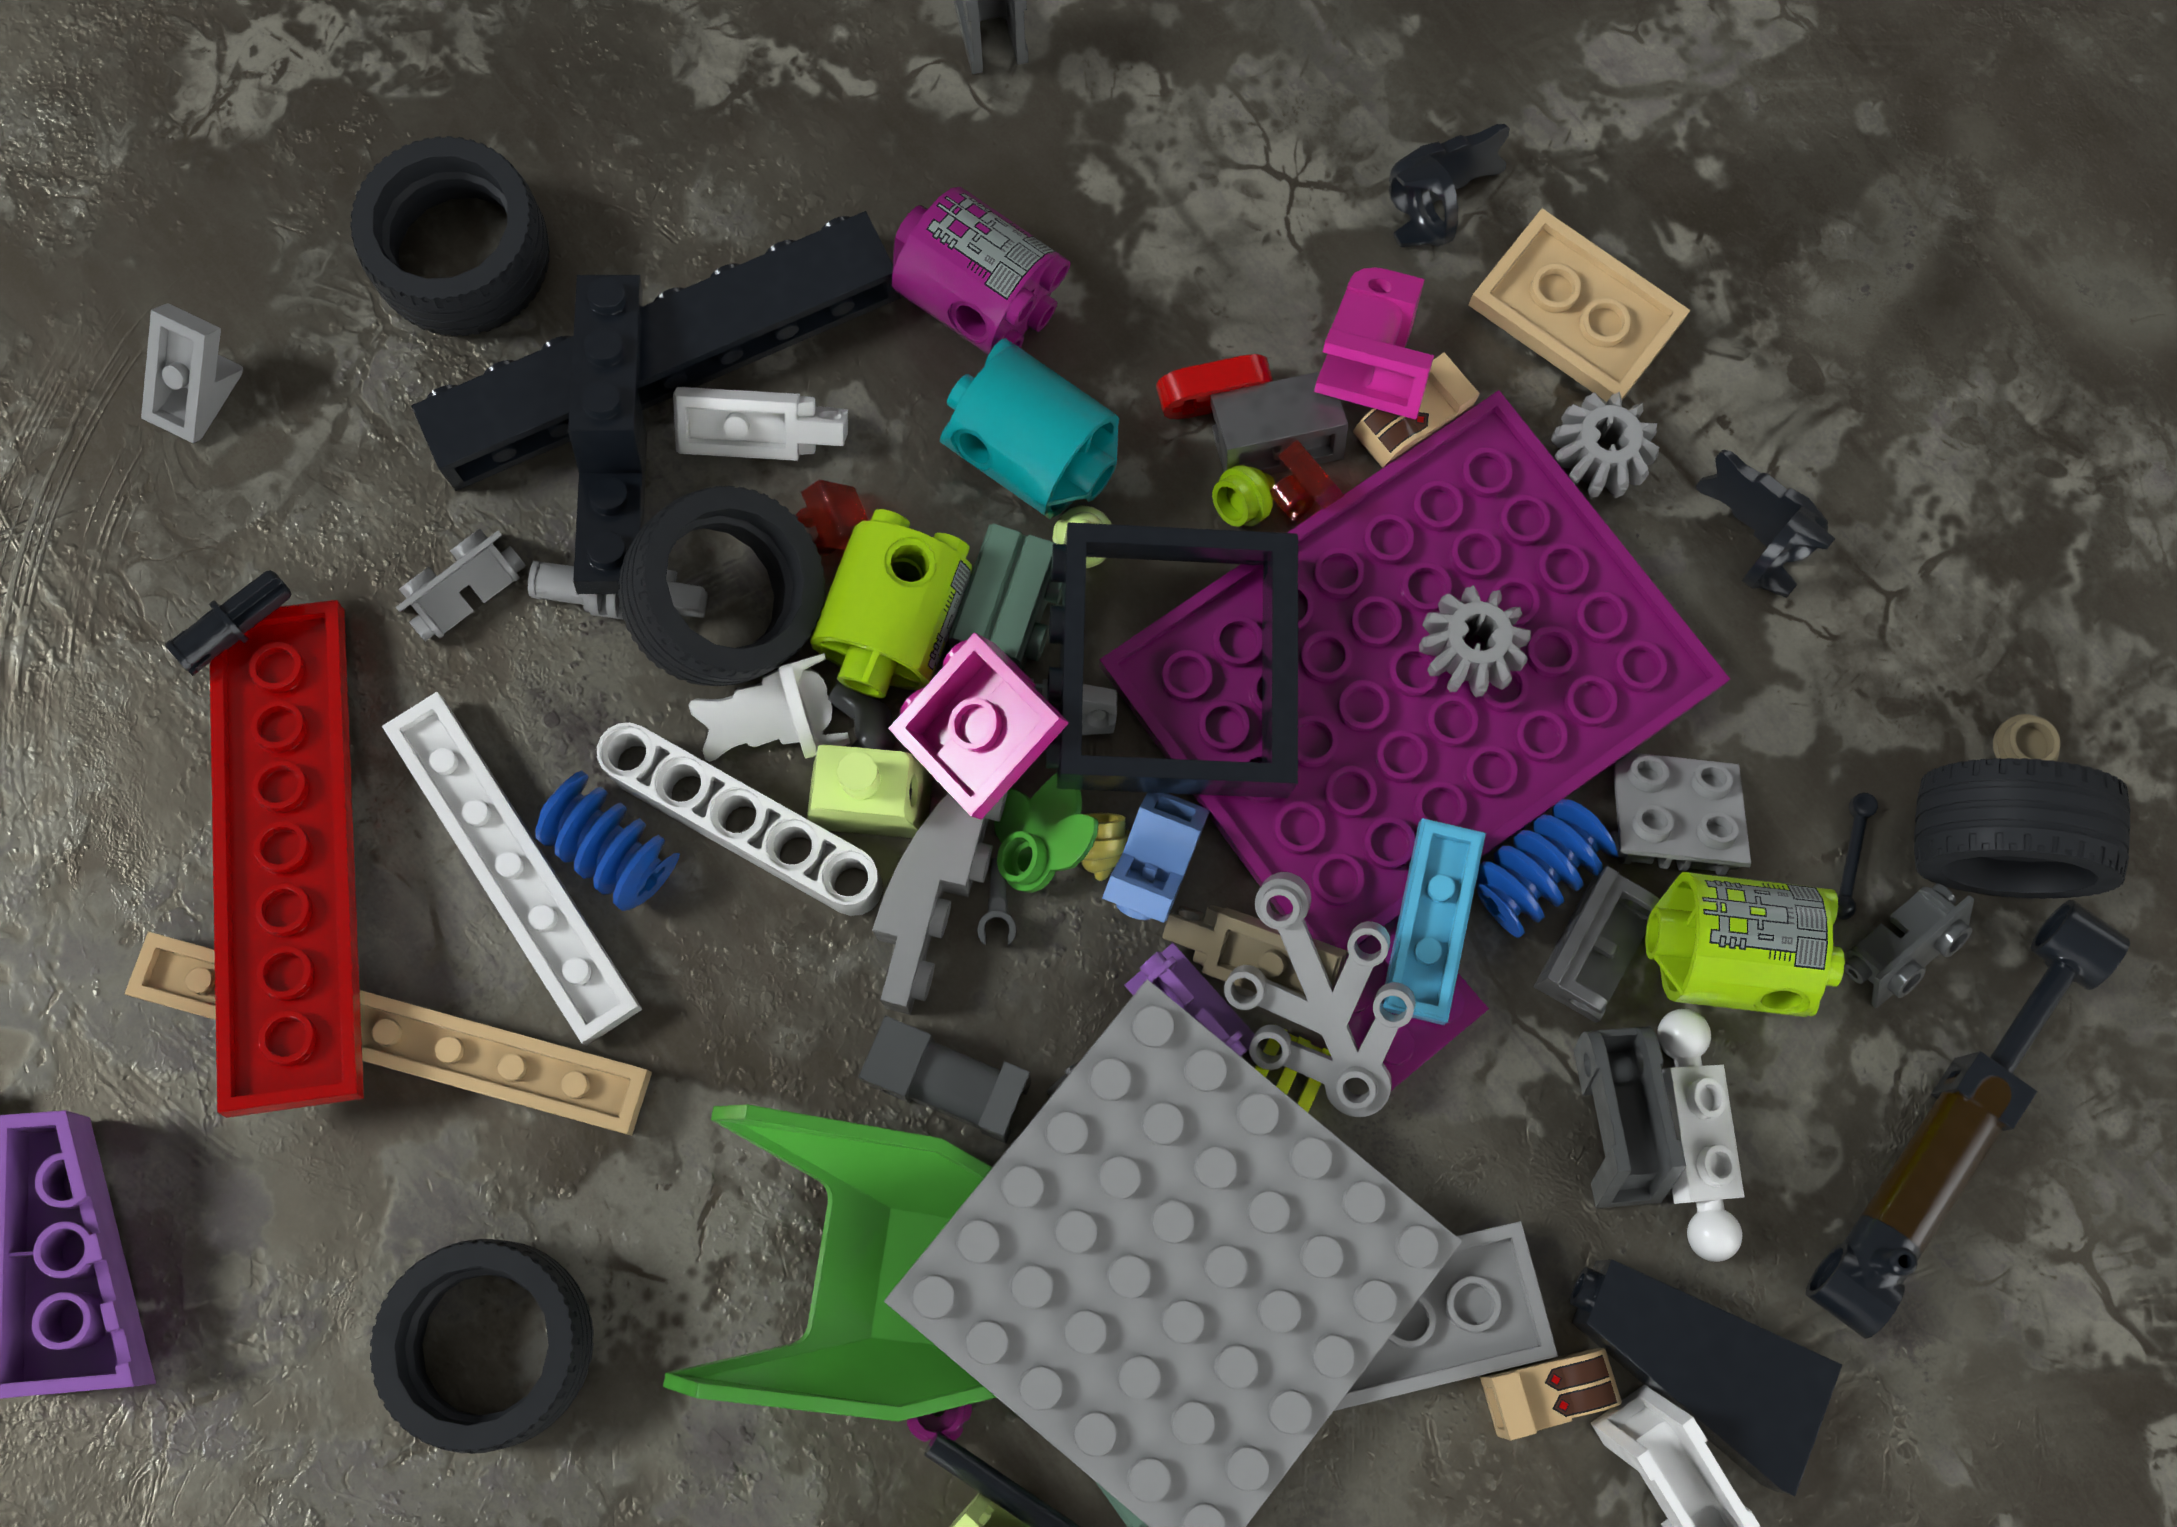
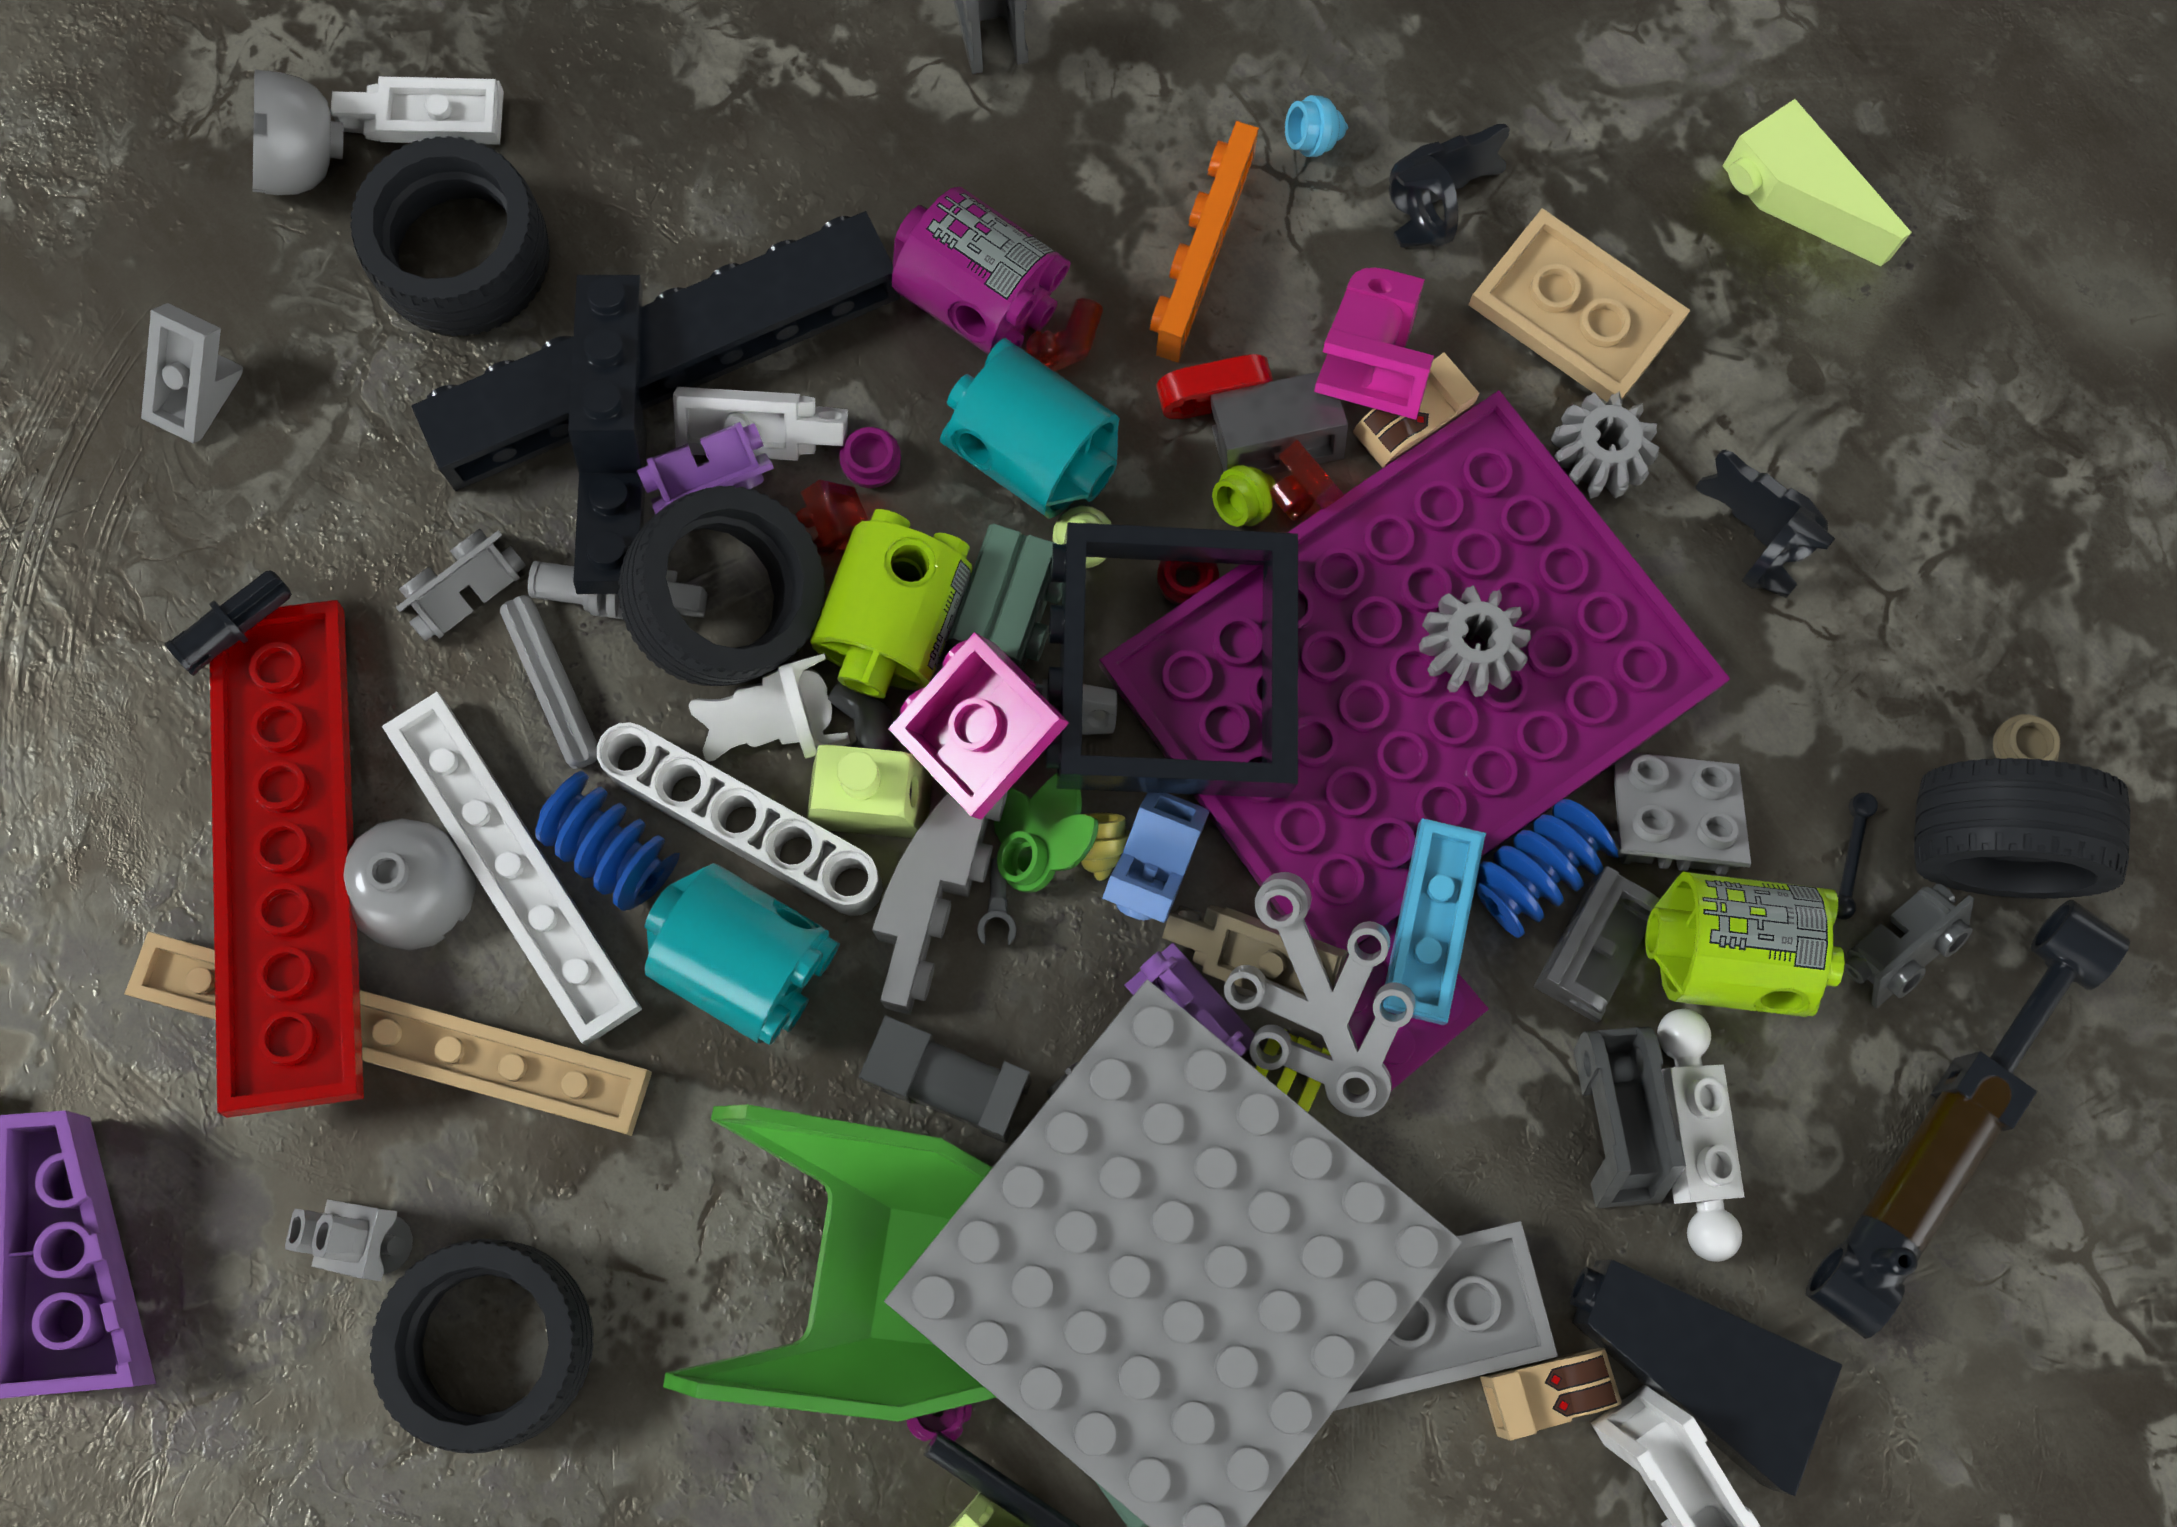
none -> light grey cylinder [252,70,343,195]
none -> light grey hips [285,1199,413,1281]
none -> white hinge [330,76,504,145]
none -> light grey cylinder [343,818,476,951]
none -> light grey axle [500,595,598,769]
none -> medium lavender hinge [637,422,774,514]
none -> teal cylinder [644,863,840,1045]
none -> magenta plate [839,427,901,488]
none -> clear red arm [1026,298,1103,371]
none -> orange plate [1150,121,1259,363]
none -> dark red plate [1157,561,1219,606]
none -> medium azure plate [1285,95,1348,157]
none -> yellowish green slope [1723,99,1912,266]

